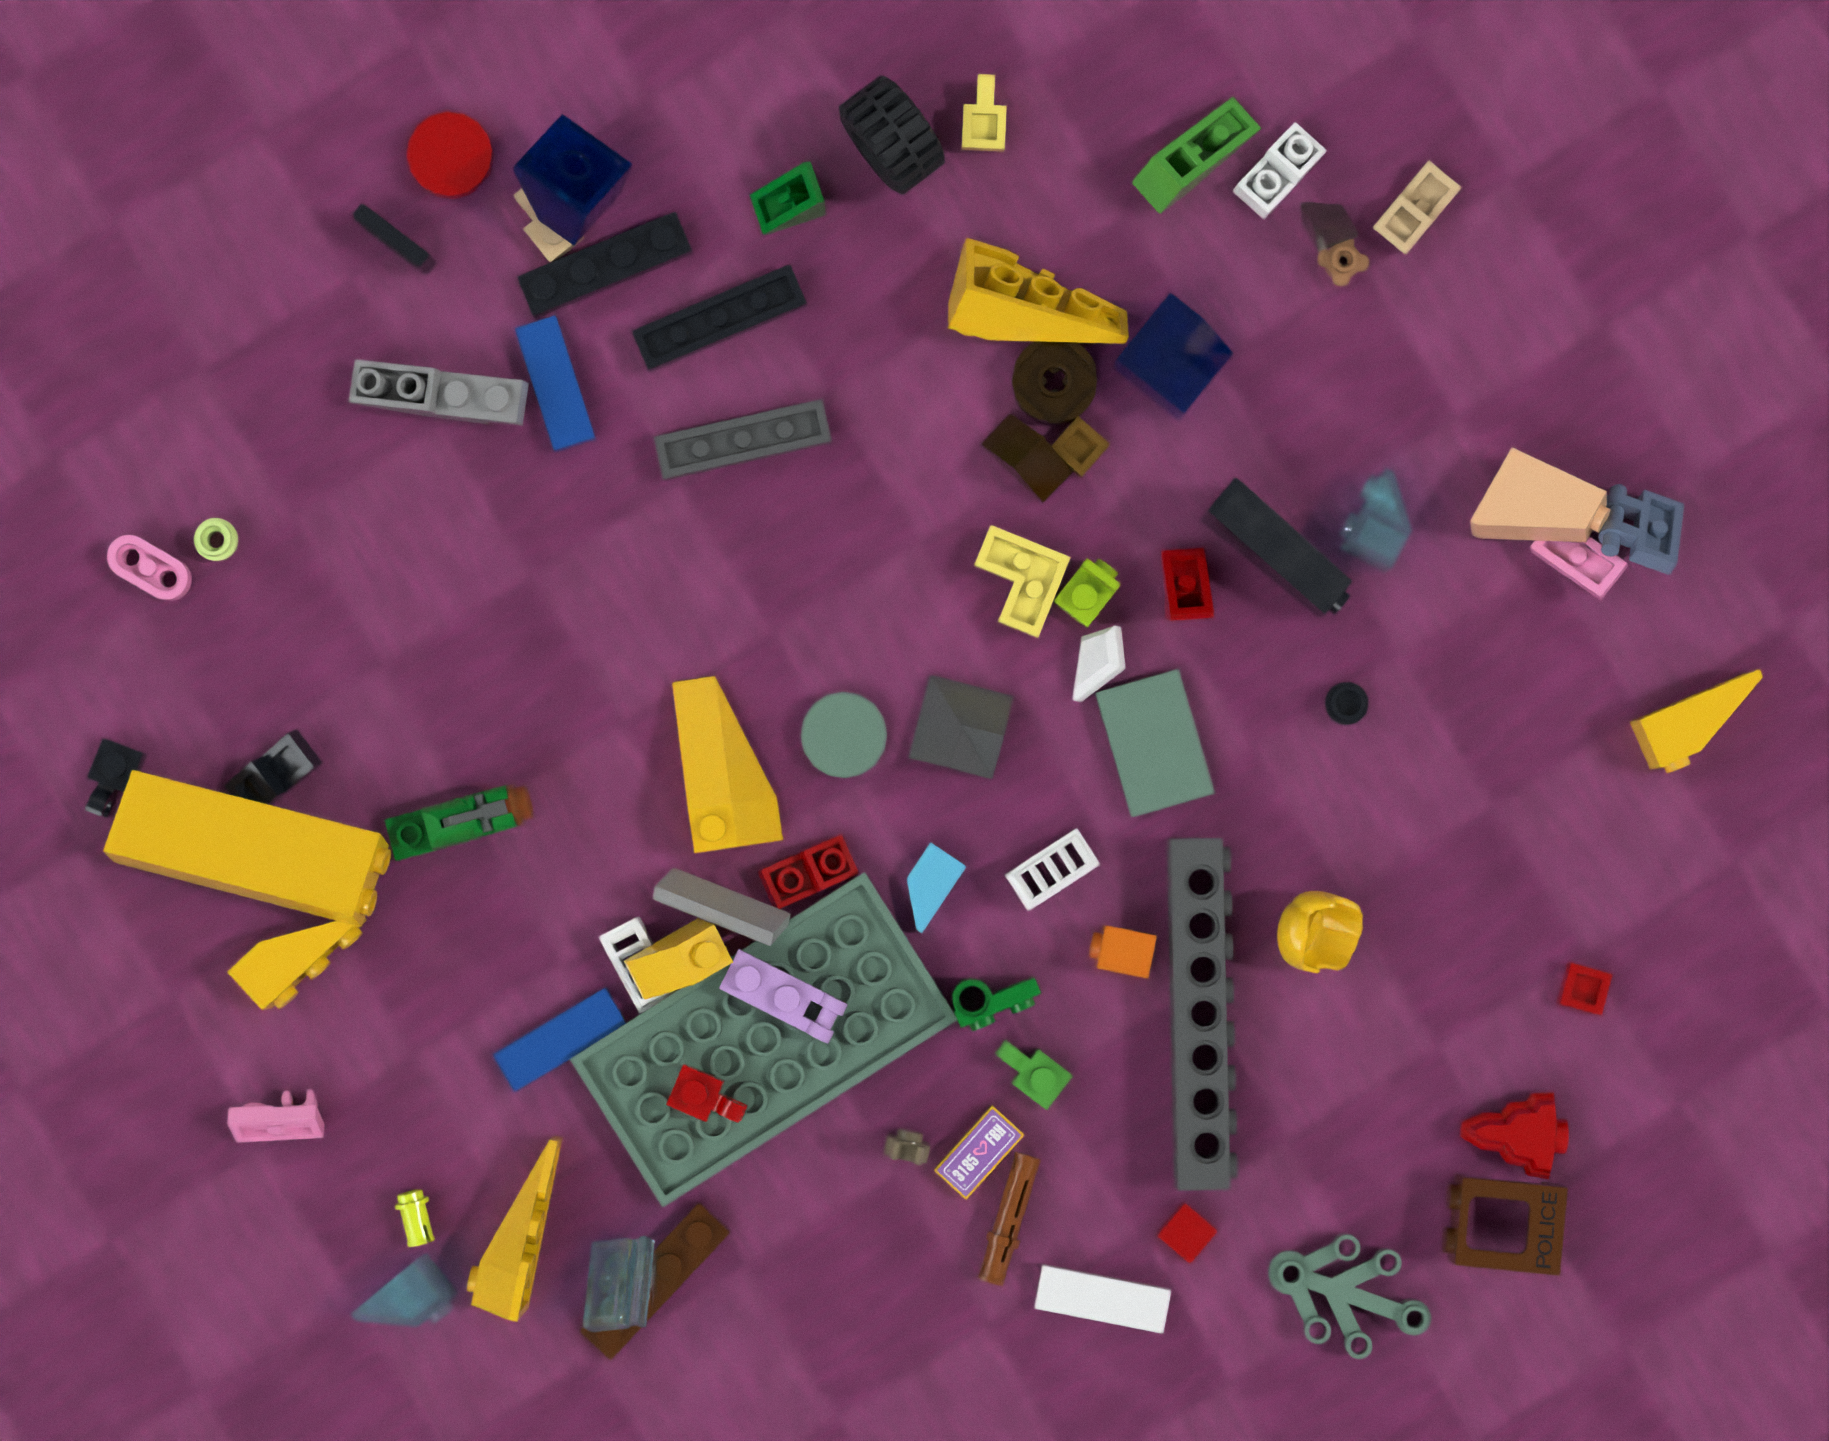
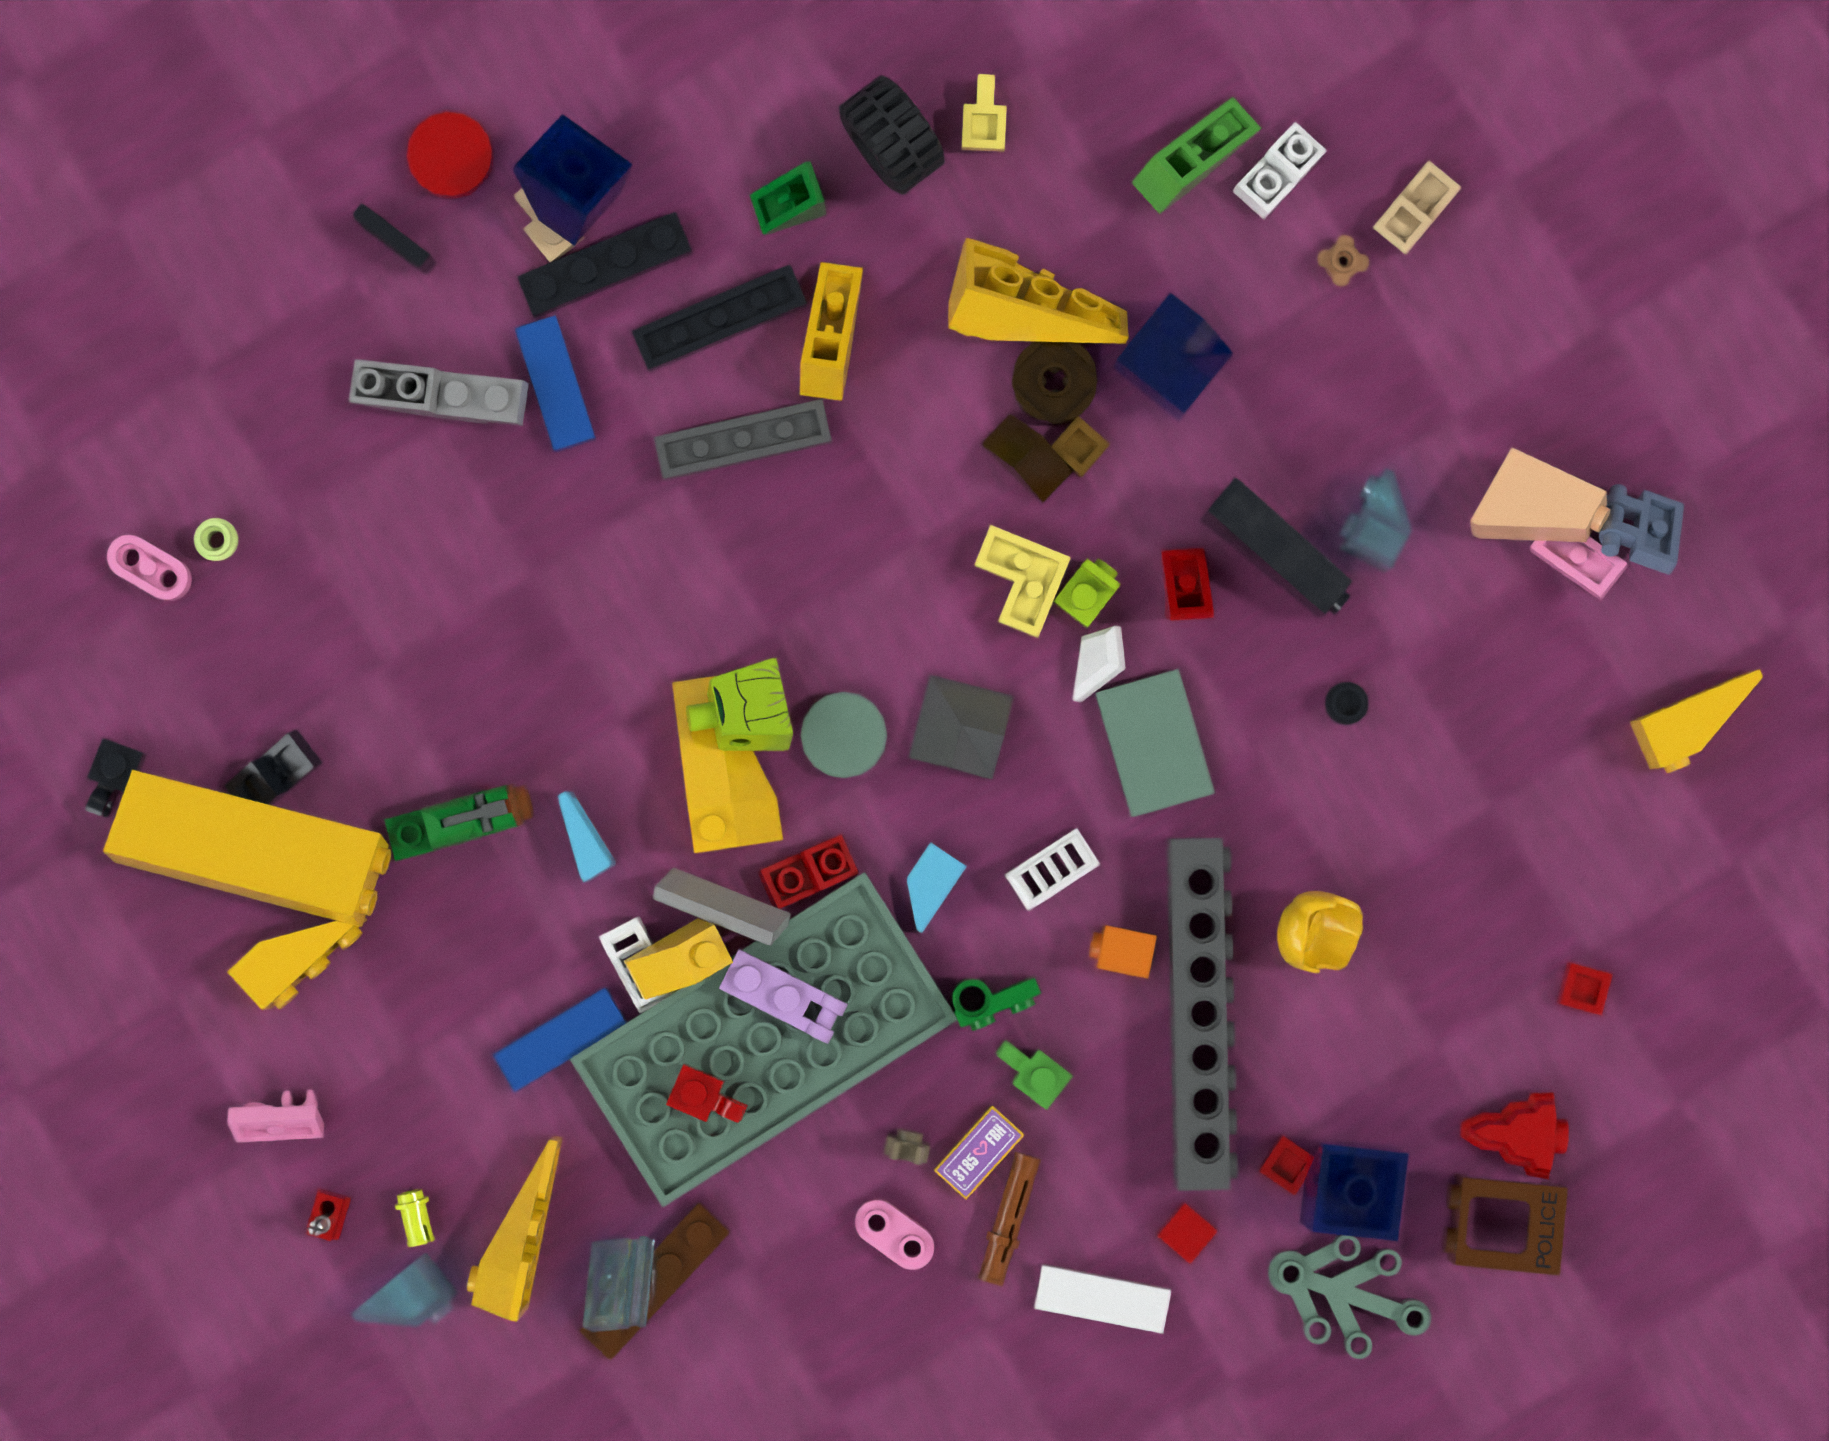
clear smoke slope [1300,202,1358,251] -> none
none -> red piece [306,1188,351,1241]
none -> medium azure slope [558,791,616,883]
none -> lime torso [686,658,793,751]
none -> yellow slope [800,262,863,401]
none -> bright pink plate [855,1198,934,1270]
none -> red tile [1257,1134,1319,1196]
none -> clear blue slope [1299,1141,1409,1241]

